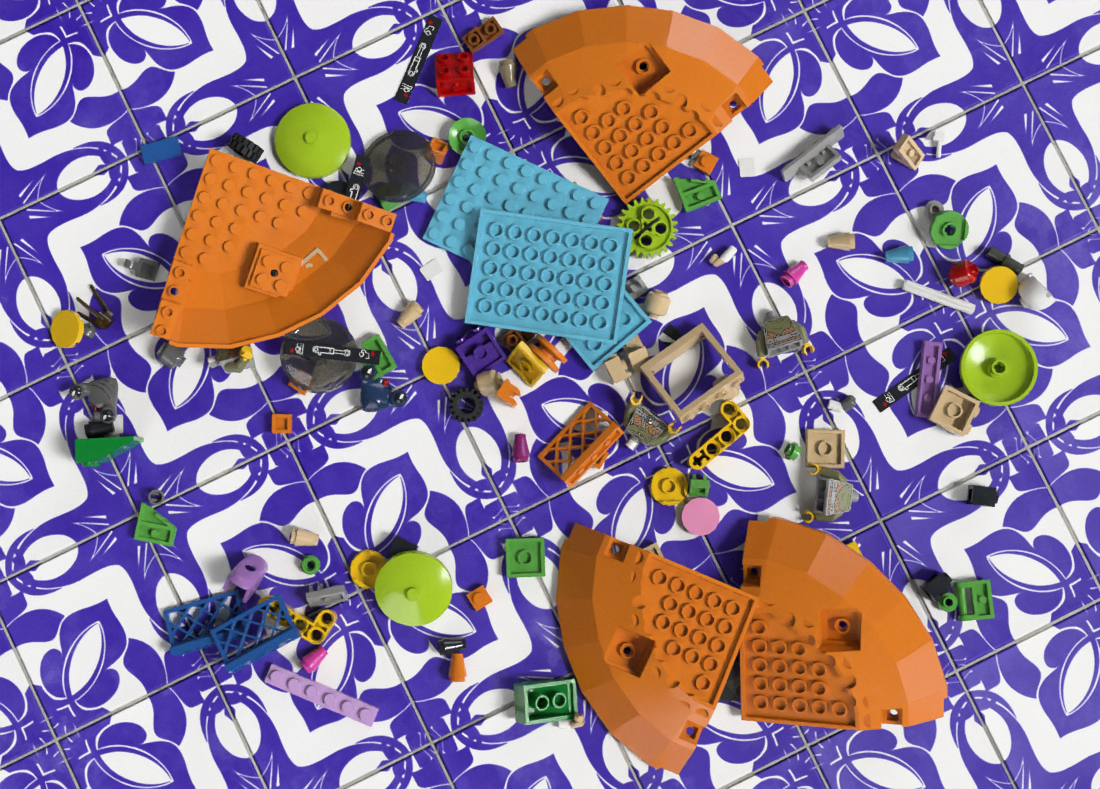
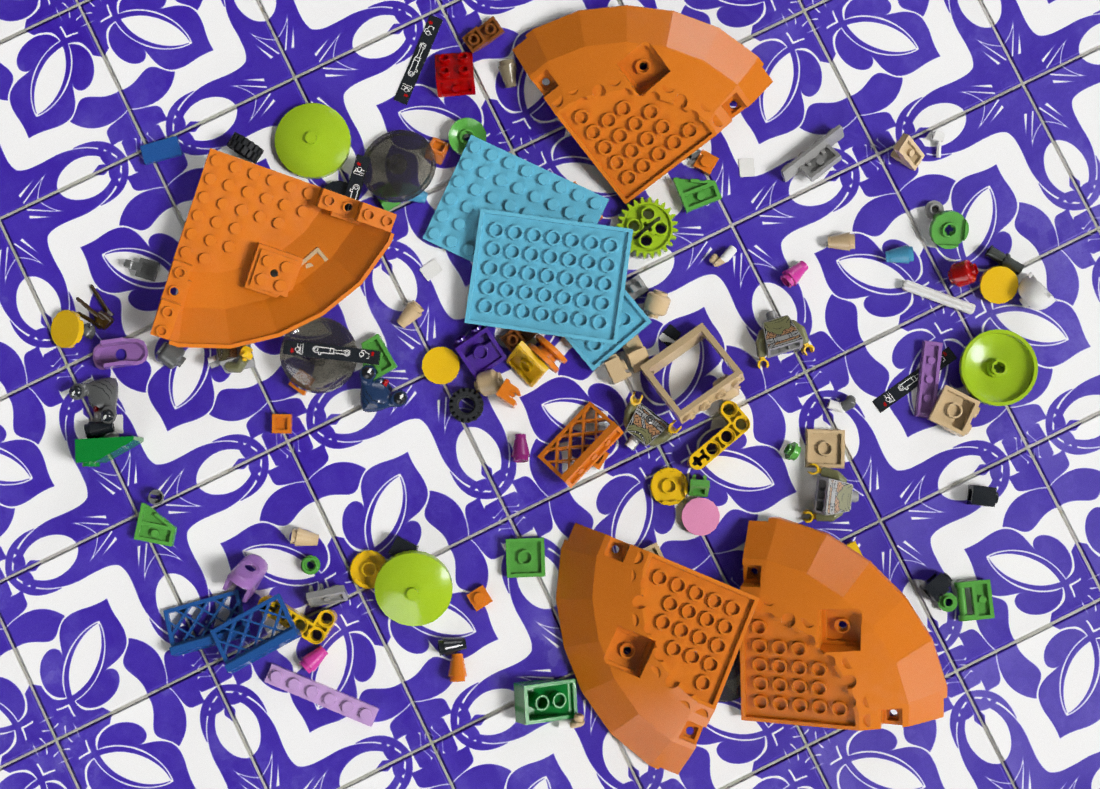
none -> medium lavender piece [93,337,148,370]

